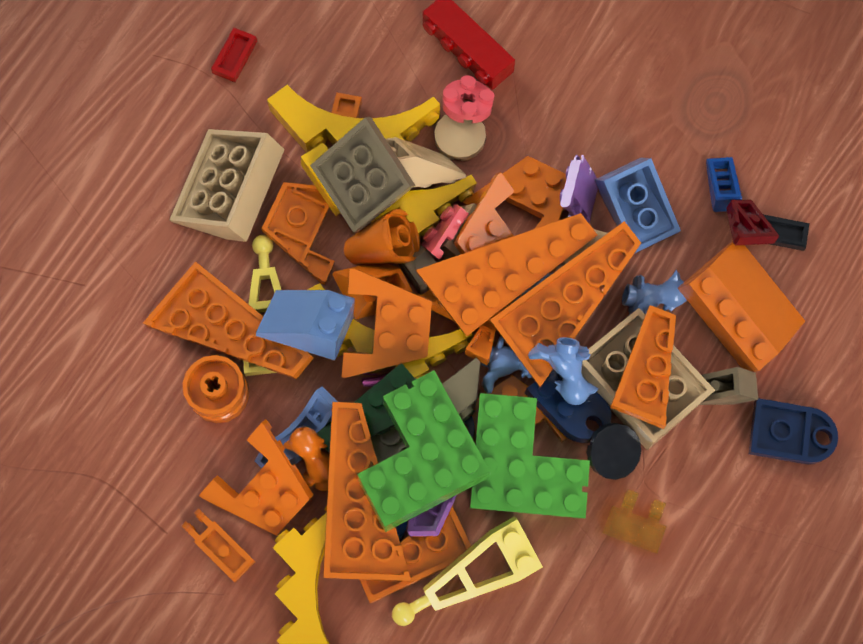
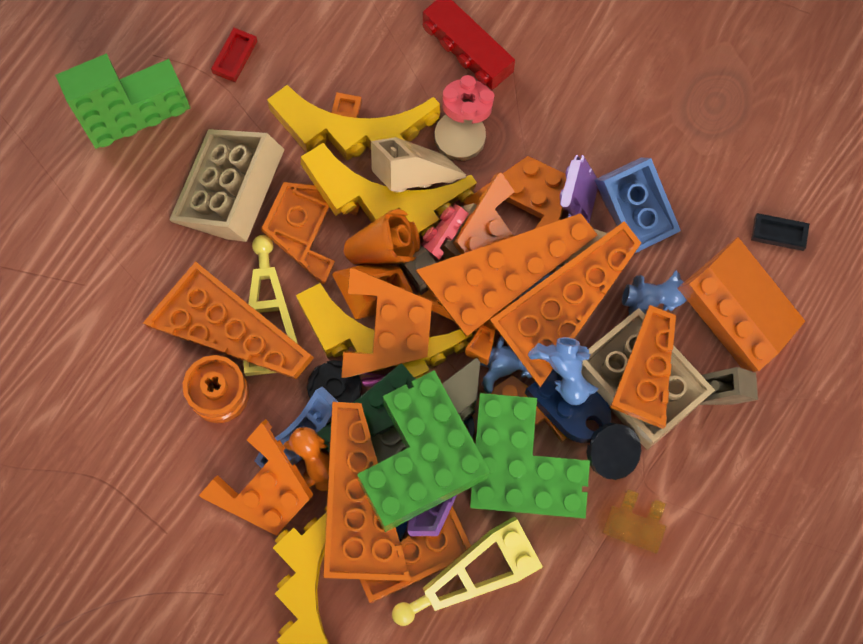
orange hinge [181,508,256,582] -> none
medium blue slope [256,290,355,361] -> none
dark tan plate [310,117,416,233] -> none
blue slope [706,157,742,212] -> none
dark red wing [726,200,779,246] -> none
dark blue plate [748,398,838,464] -> none
none -> bright green piece [55,53,190,149]
none -> black tile [307,360,362,403]

